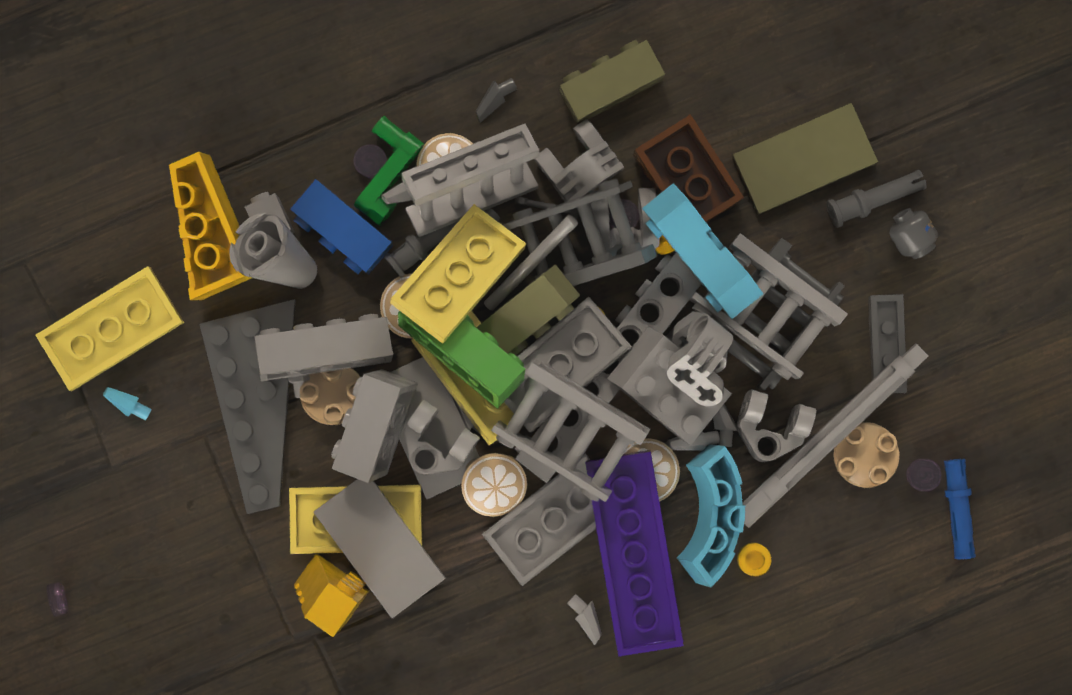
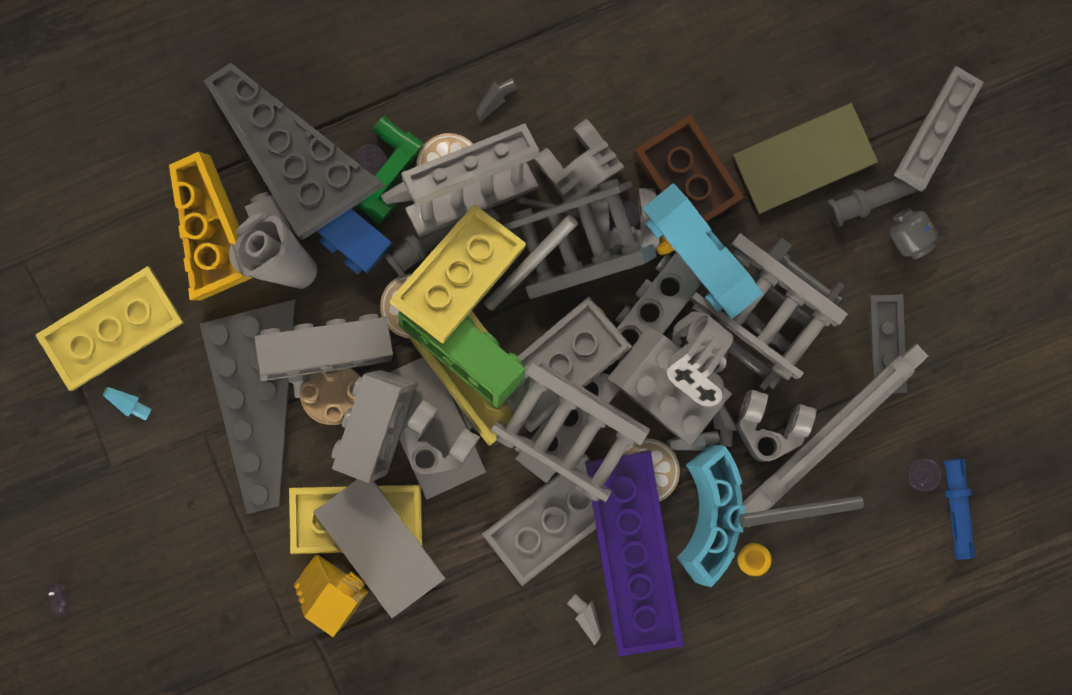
dish [461,453,527,517] -> none
olive brick [476,264,580,355] -> none
olive brick [559,40,665,125] -> none
tan dish [833,422,900,488] -> none
none -> dark grey wing [204,63,385,240]
none -> dark grey bar [739,496,864,527]
none -> light grey tile [894,66,984,192]

